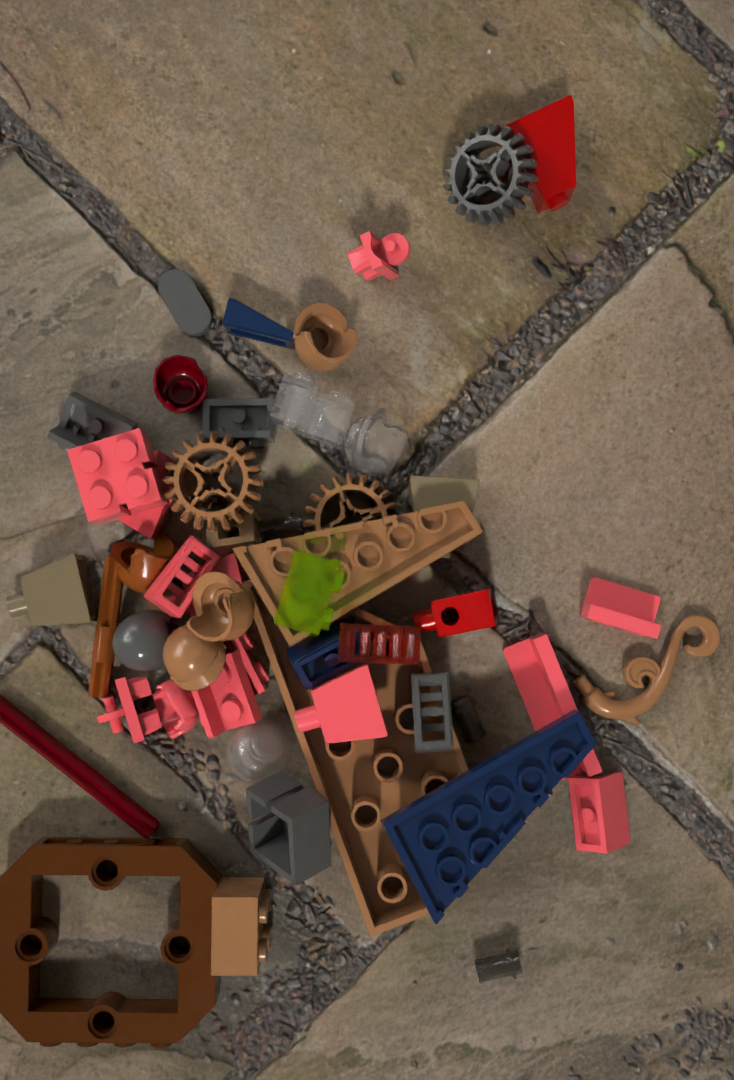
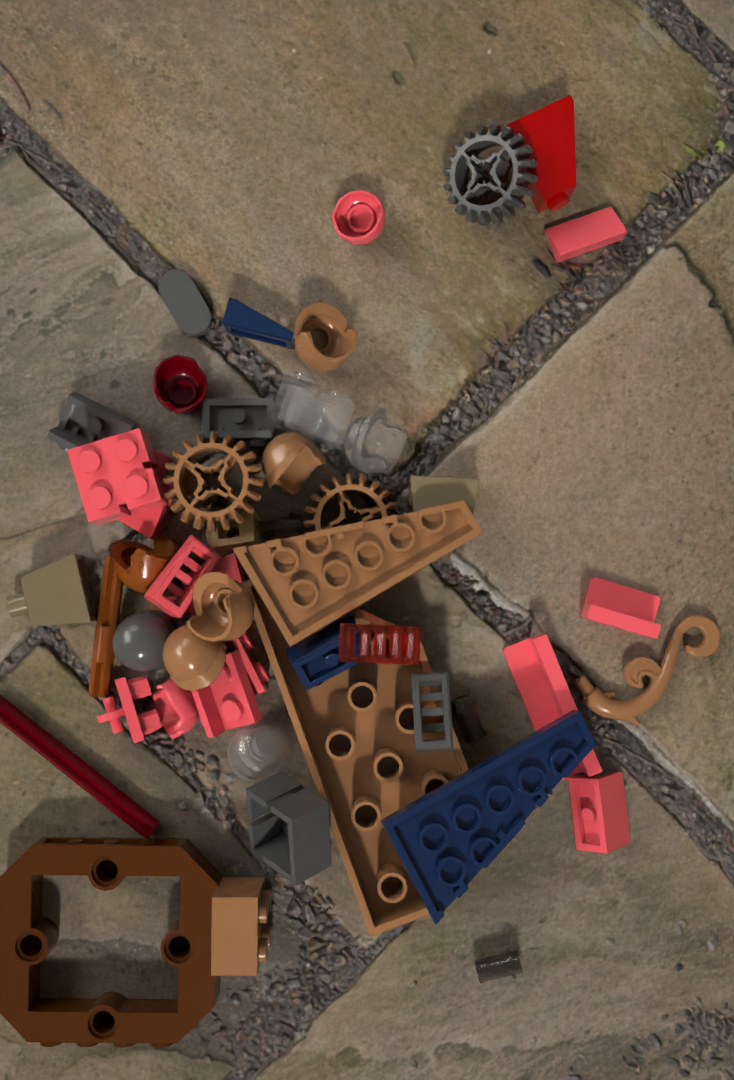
clear neon green bracket [273,550,345,637] -> none
coral torso [294,663,388,743] -> none
coral hips [347,231,411,281] -> none
red torso [413,587,499,638] -> none
none -> medium nougat helmet [261,432,327,497]
none -> coral hair [331,190,386,245]
none -> coral slope [545,206,627,263]

